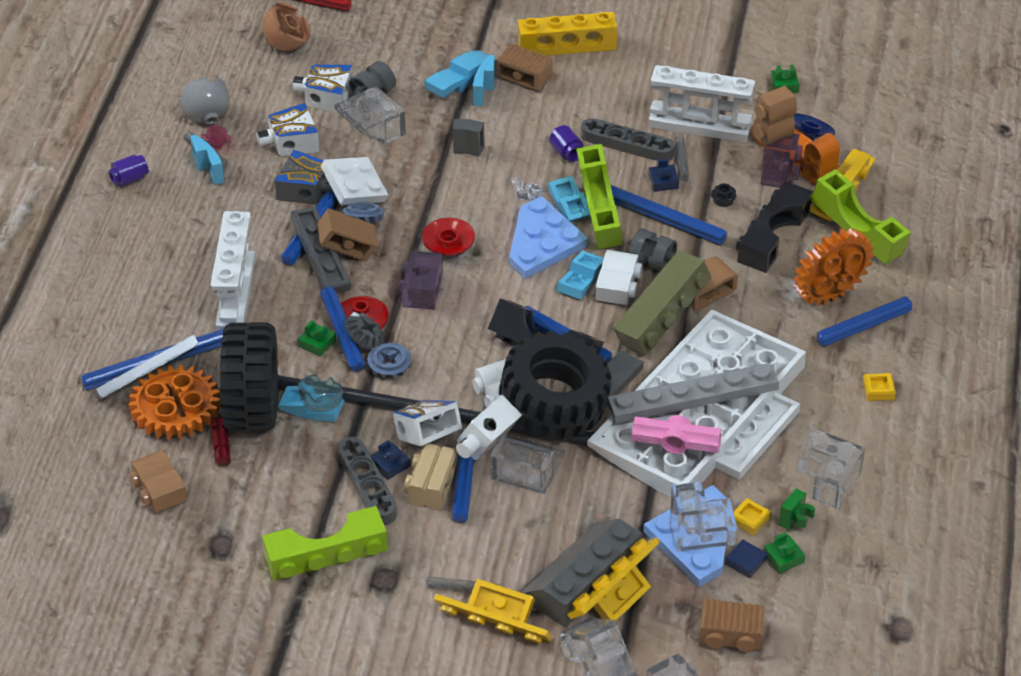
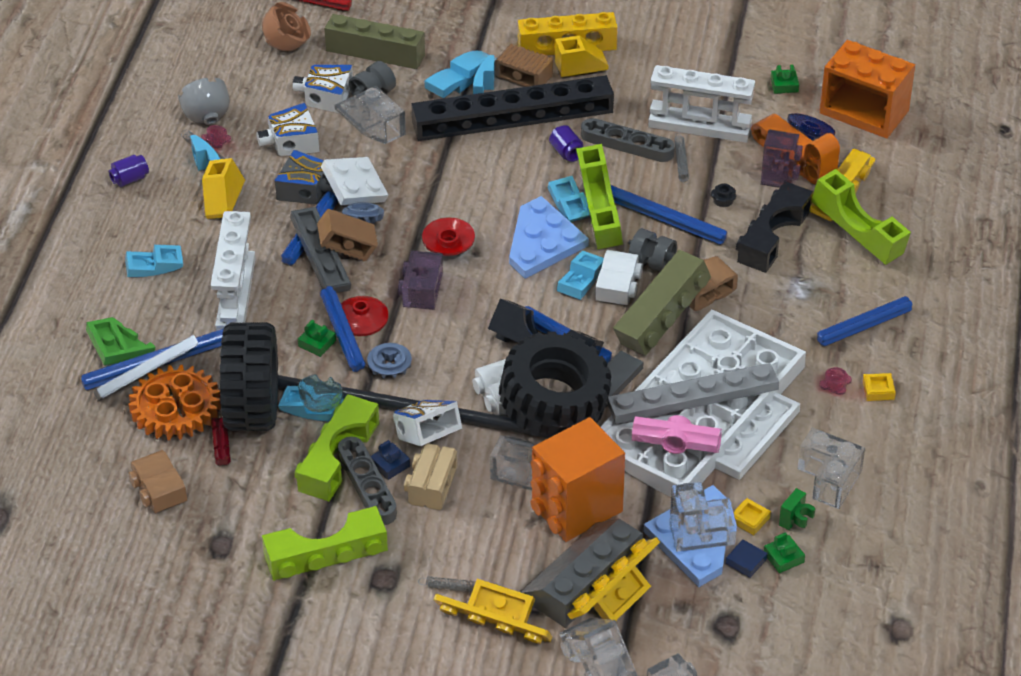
dark grey gear [345,312,385,350] -> none
blue axle [452,430,474,523] -> none
dark grey piece [453,119,485,156] -> none
white torso [456,395,522,460] -> none
clear arm [509,175,544,201] -> none
dark blue tile [648,159,679,192] -> none
medium nougat brick [699,598,765,652] -> none
medium nougat brick [753,86,797,146] -> none
orange gear [793,228,874,306] -> none
none -> bright green wing [86,317,156,366]
none -> medium azure slope [125,245,183,277]
none -> yellow slope [202,158,245,219]
none -> lime arch [294,394,379,502]
none -> olive brick [324,14,425,69]
none -> black brick [411,75,614,141]
none -> orange container [531,417,625,542]
none -> yellow slope [555,35,609,77]
none -> clear pink plate [819,367,852,395]
none -> orange container [820,40,916,139]

